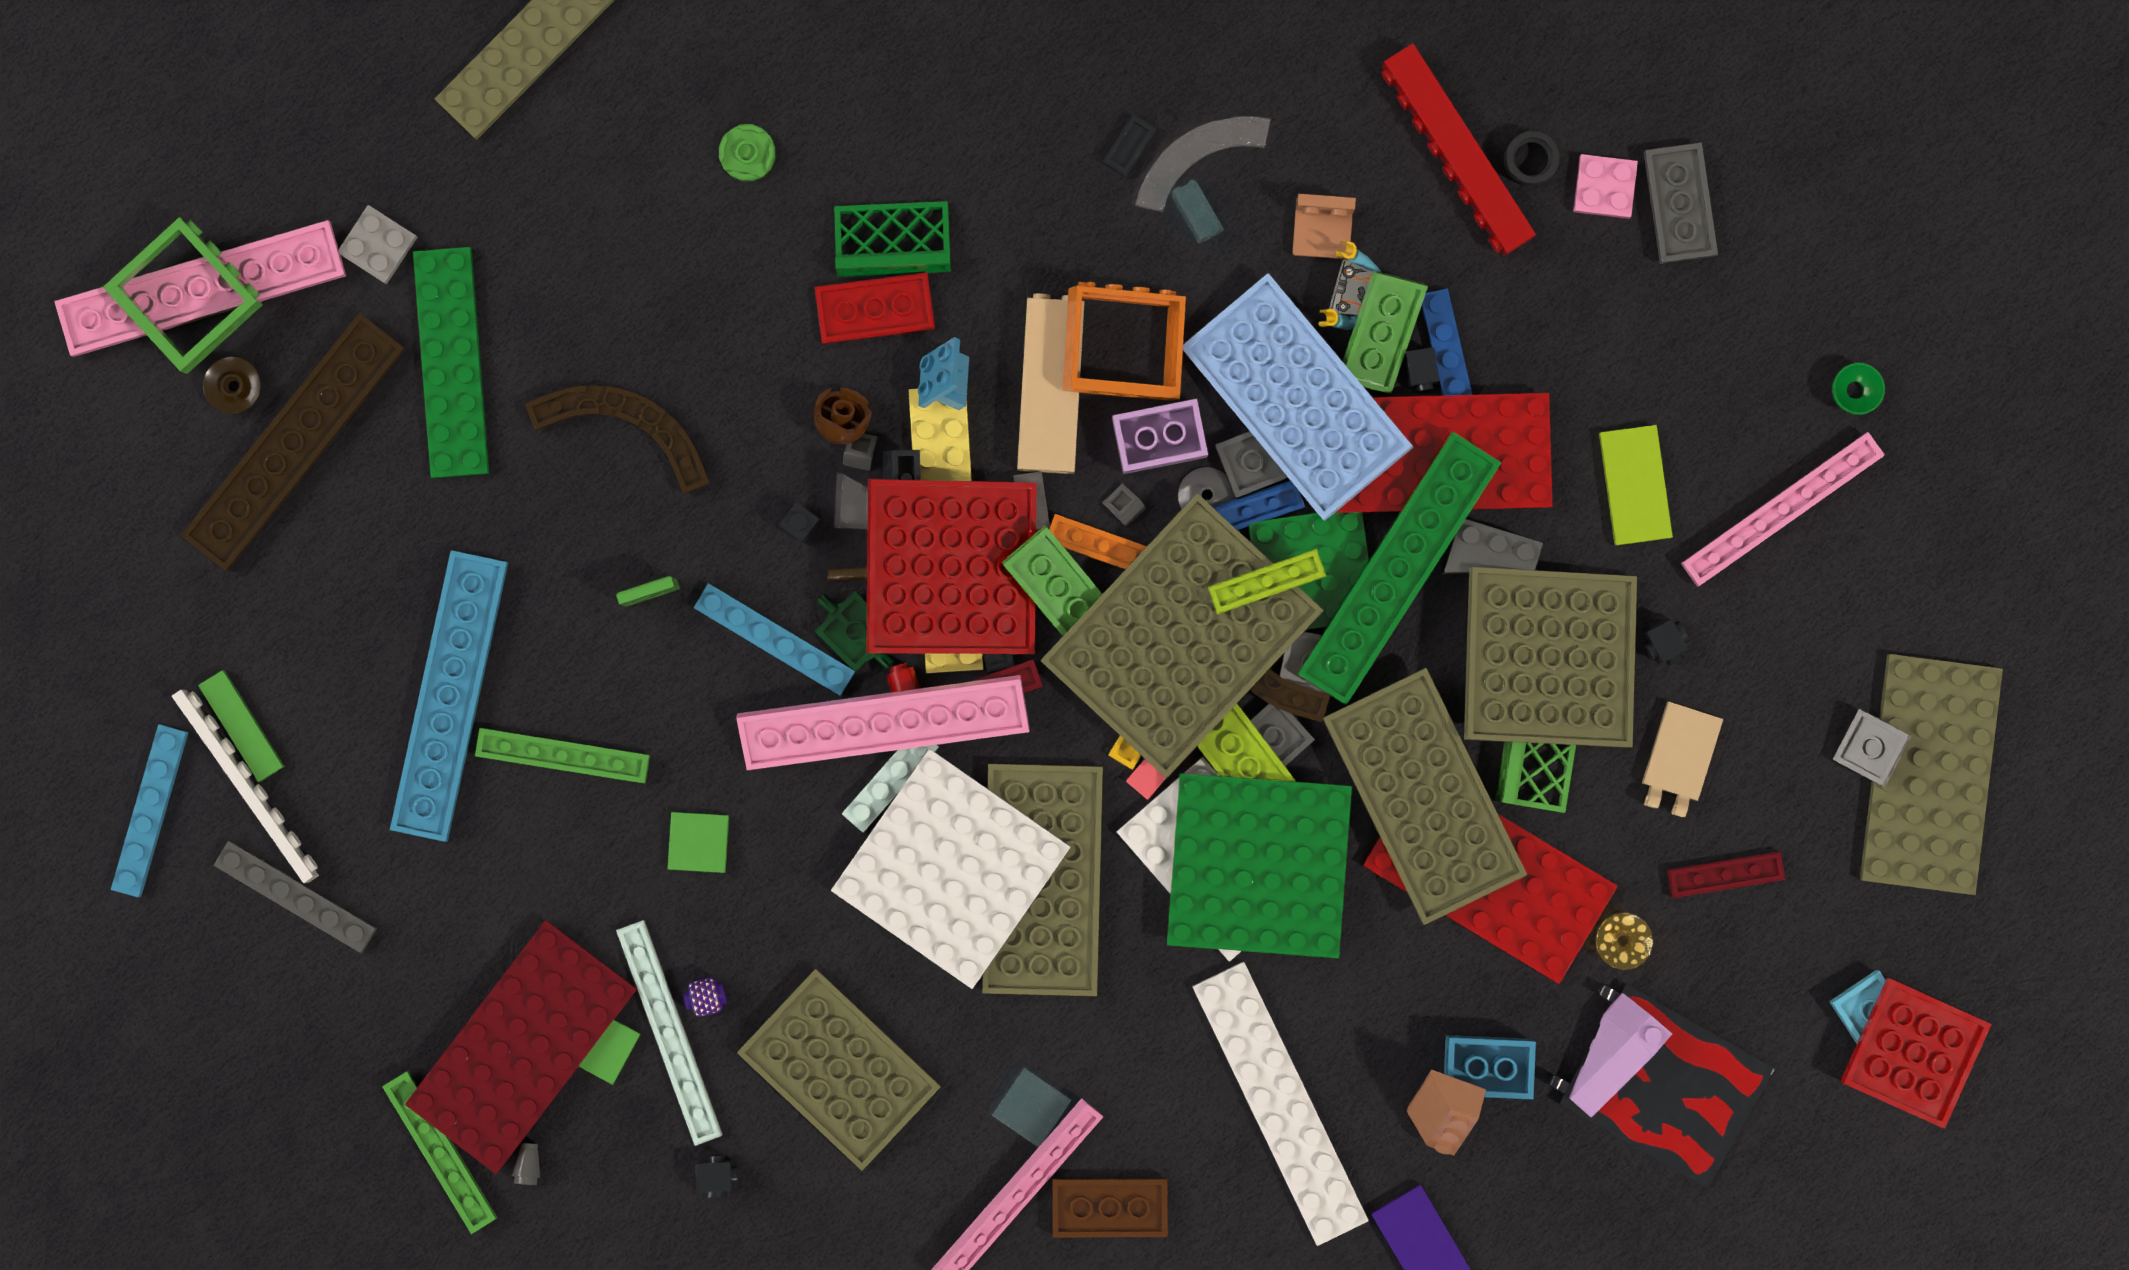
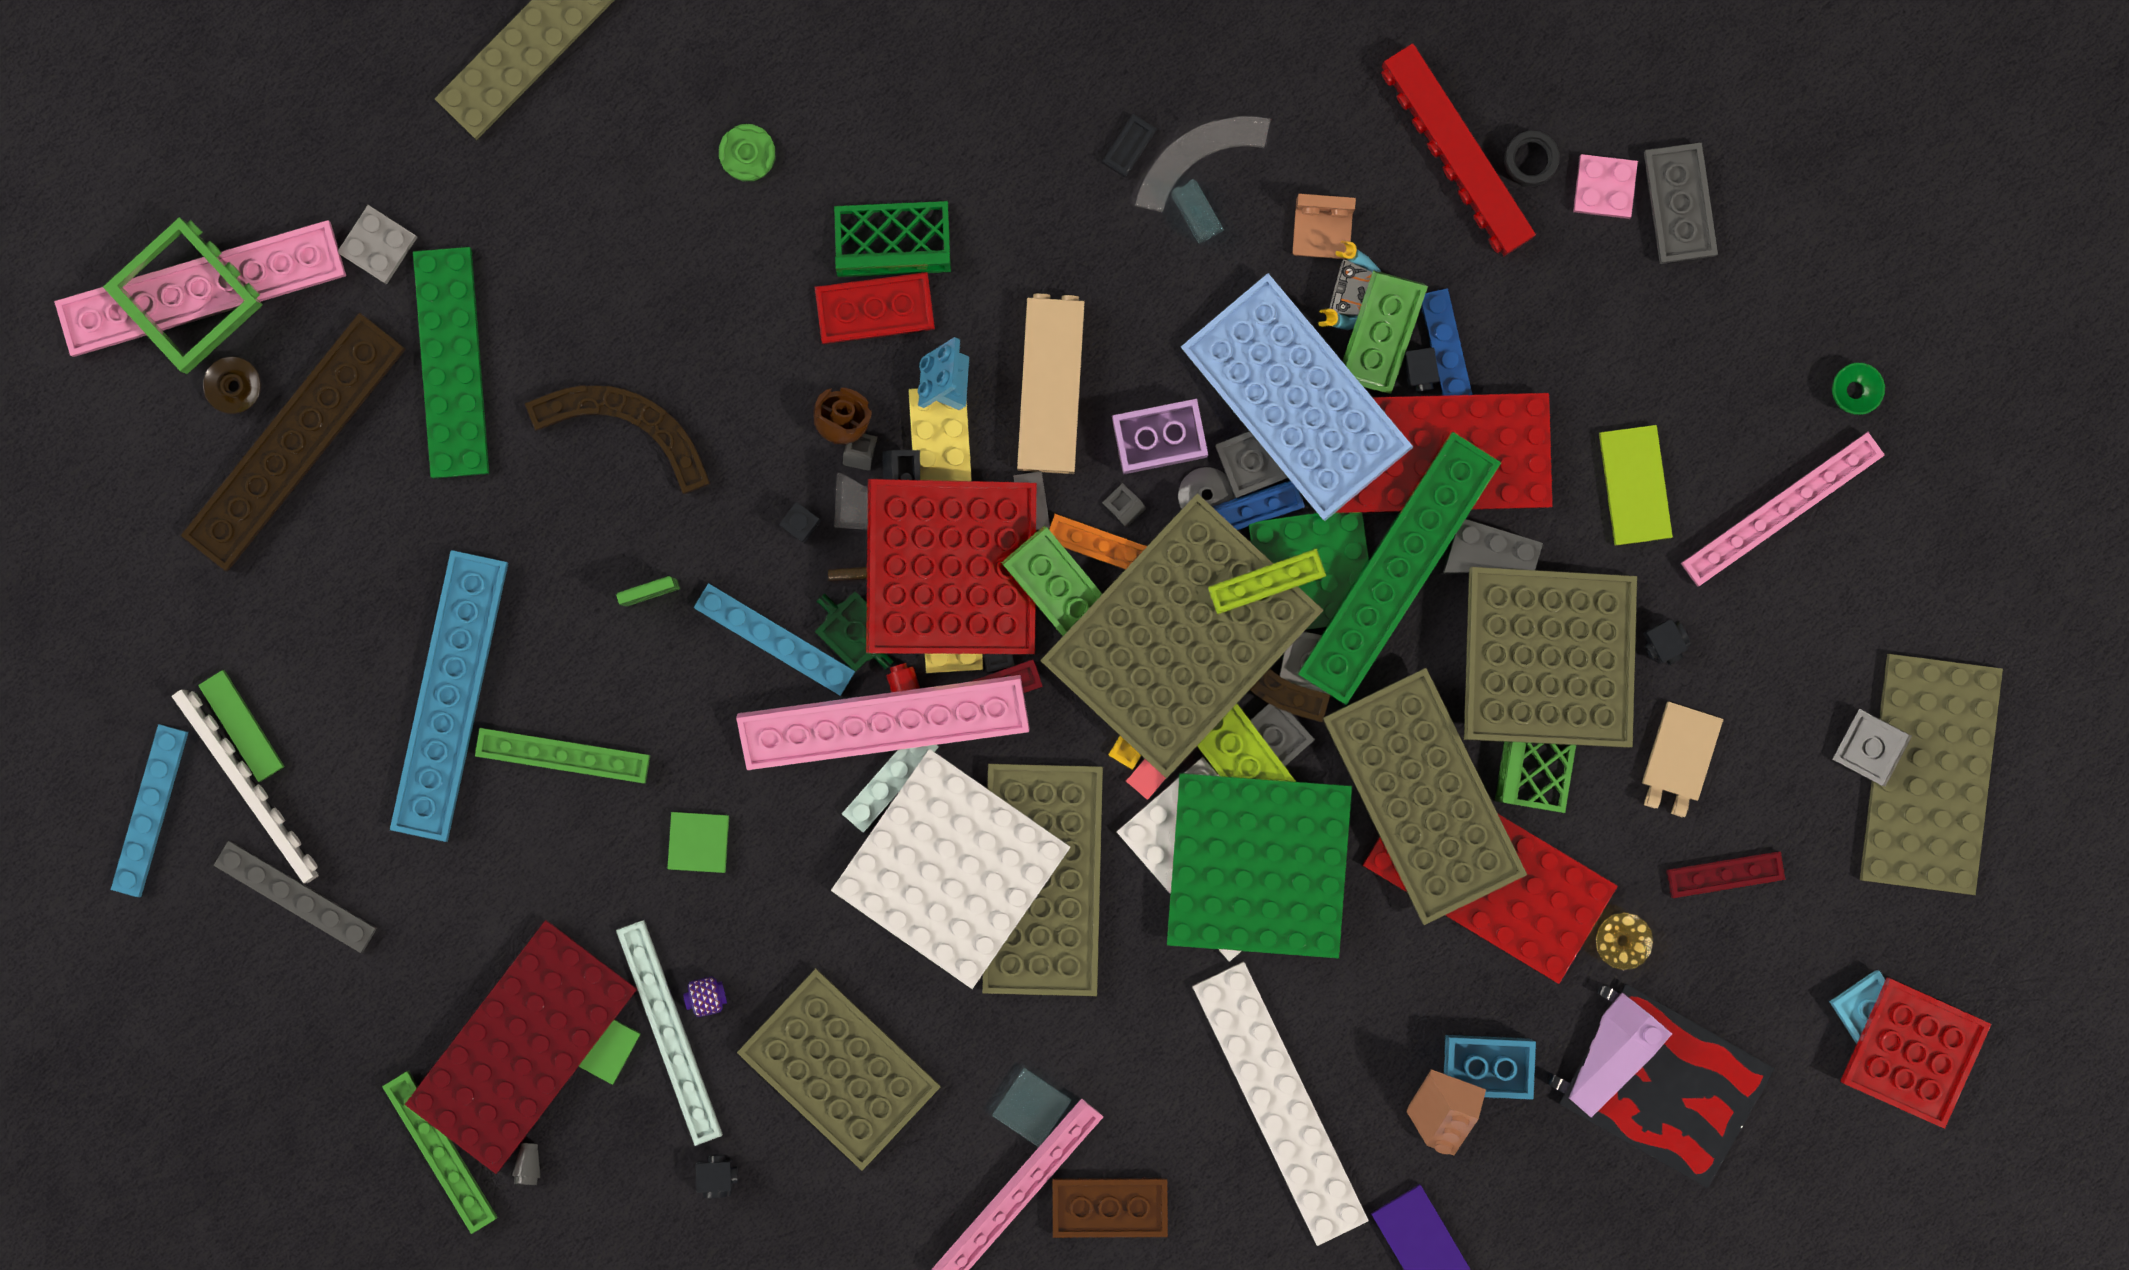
orange window [1063,282,1186,401] -> none

